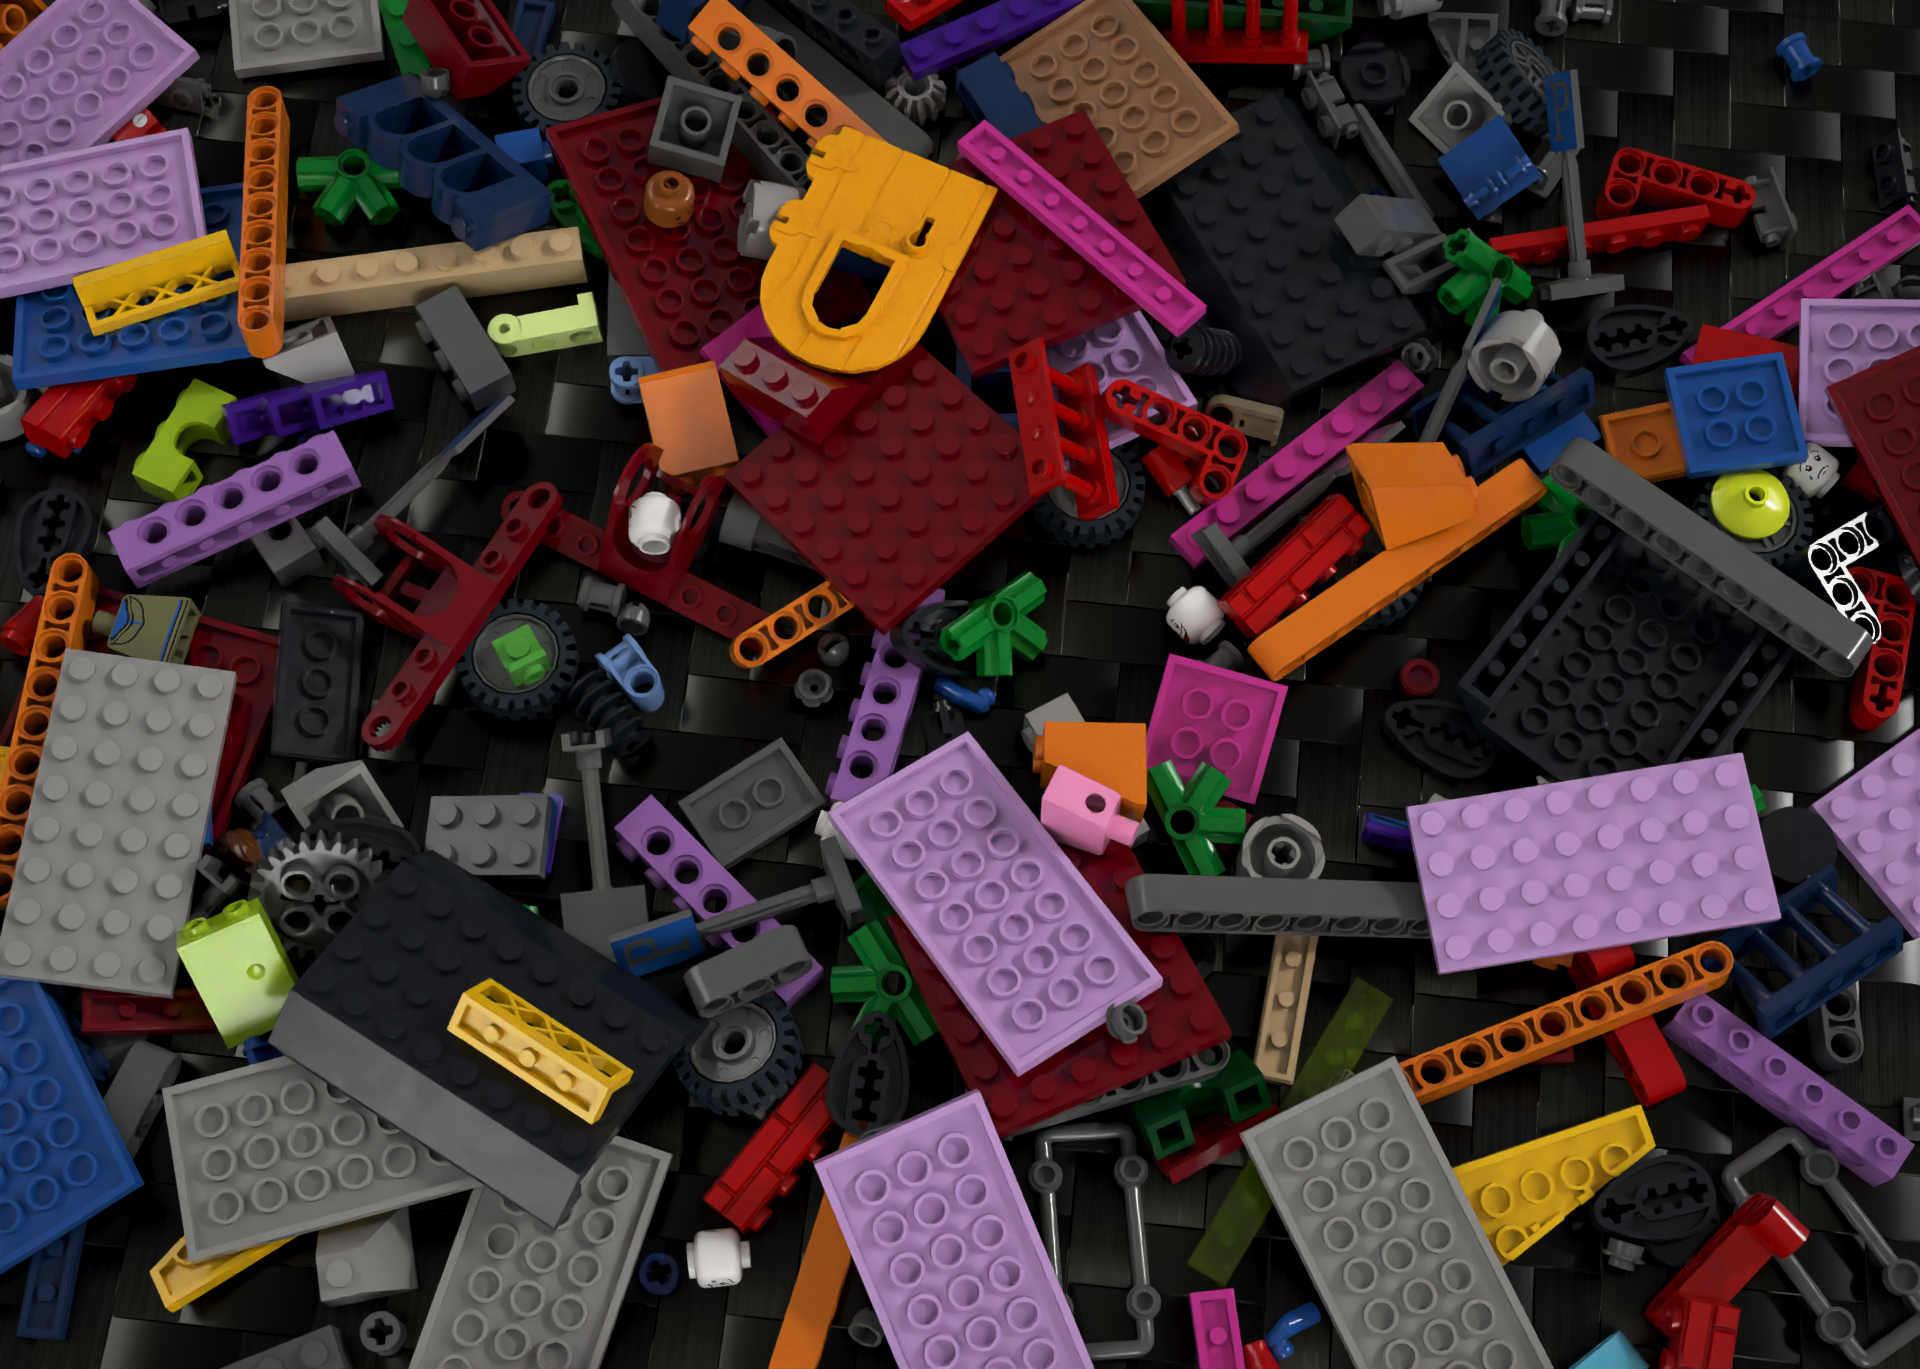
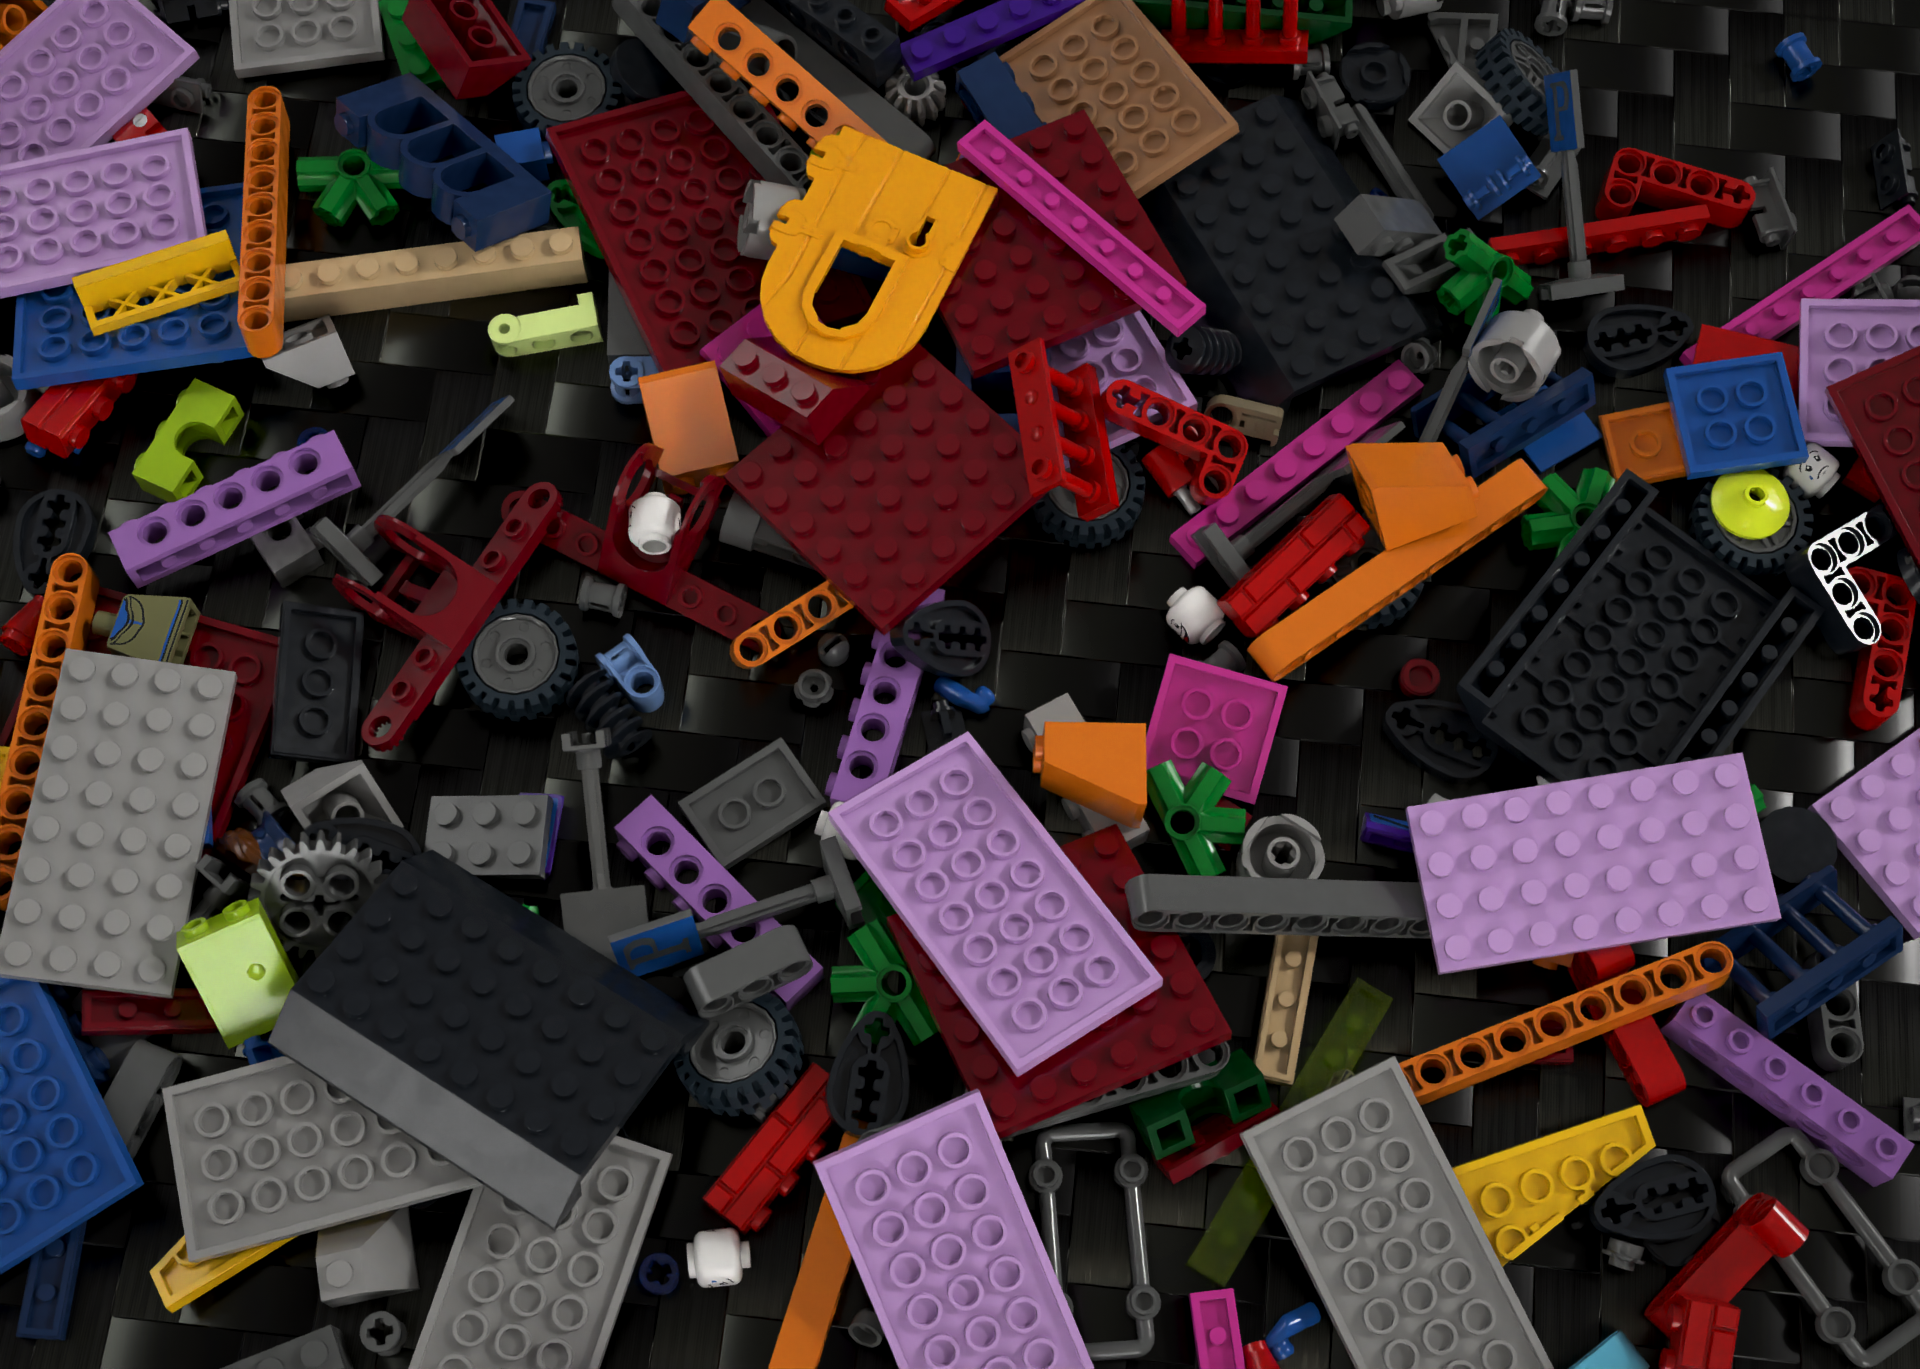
dark purple slope [221,370,394,445] -> none
dark grey brick [415,285,517,412] -> none
dark grey hinge [419,68,451,99] -> none
yellow fence [447,978,634,1125] -> none
bright green bracket [491,623,552,687] -> none
dark grey hinge [616,602,650,636] -> none
dark orange head [643,170,695,228] -> none
dark grey slope [647,75,742,183] -> none
green piece [938,571,1048,677] -> none
bright pink torso [1041,764,1140,855] -> none
dark grey plate [1106,1001,1147,1044] -> none
dark grey beam [1549,437,1873,677] -> none

